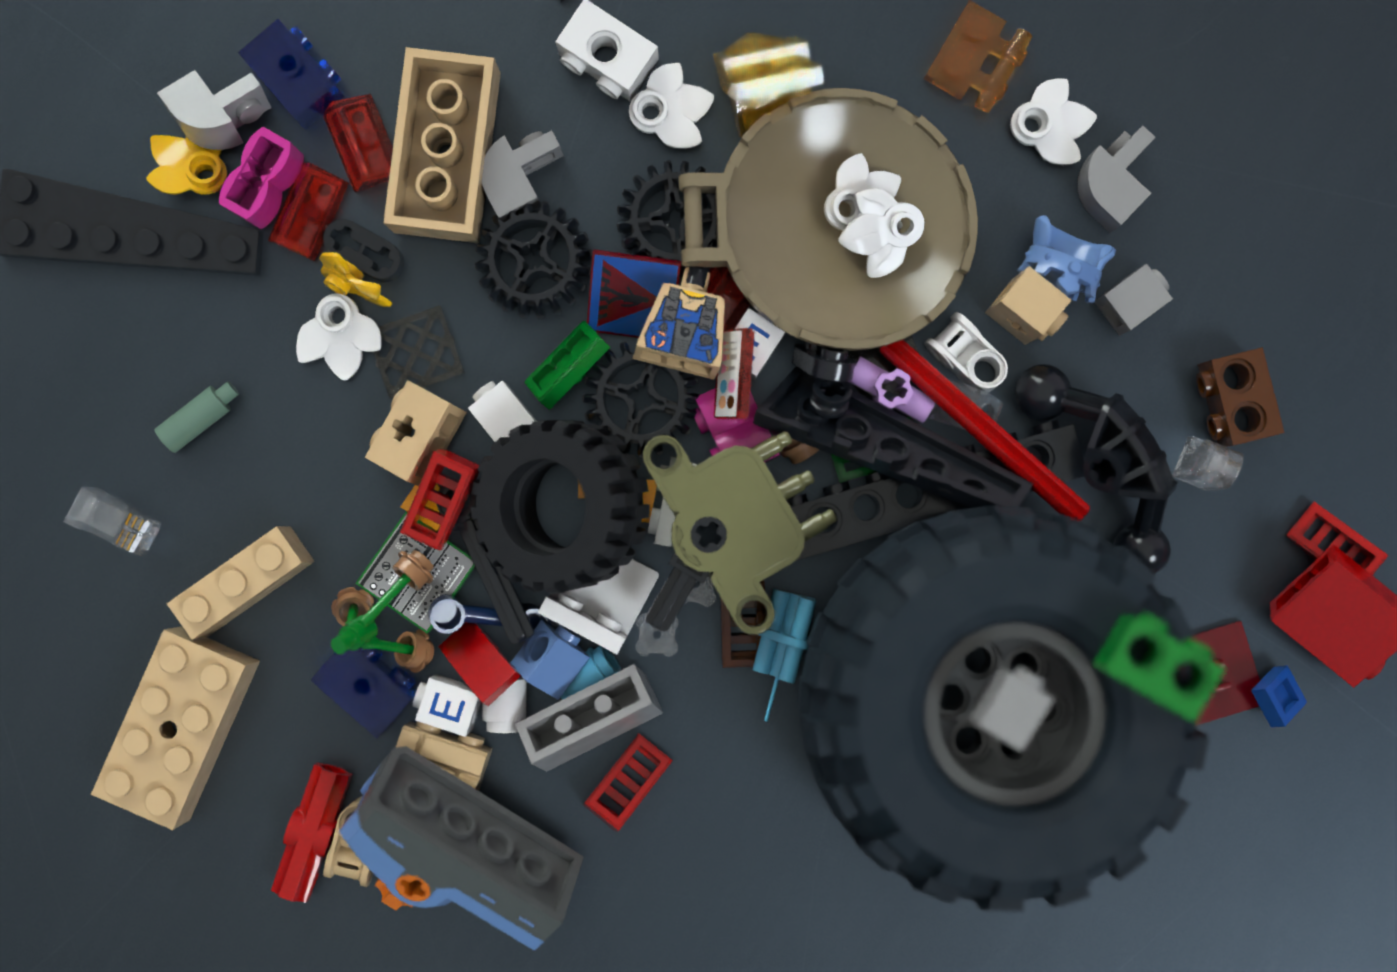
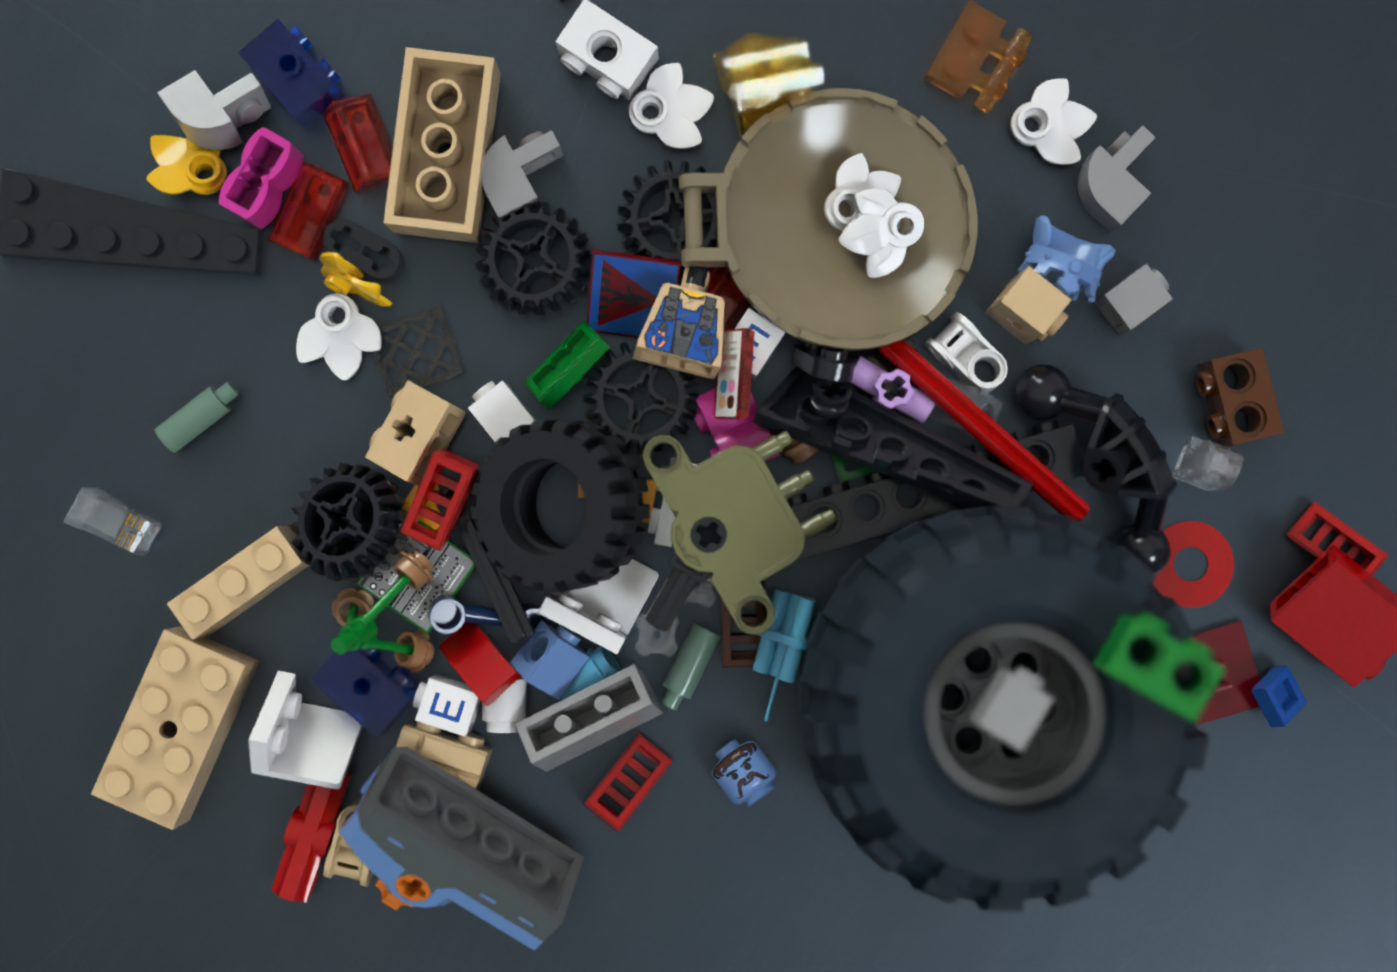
none -> white bracket [249,671,364,789]
none -> black gear [289,463,407,583]
none -> sand green cylinder [661,622,721,711]
none -> medium blue head [712,739,777,807]
none -> red piece [1152,521,1234,608]

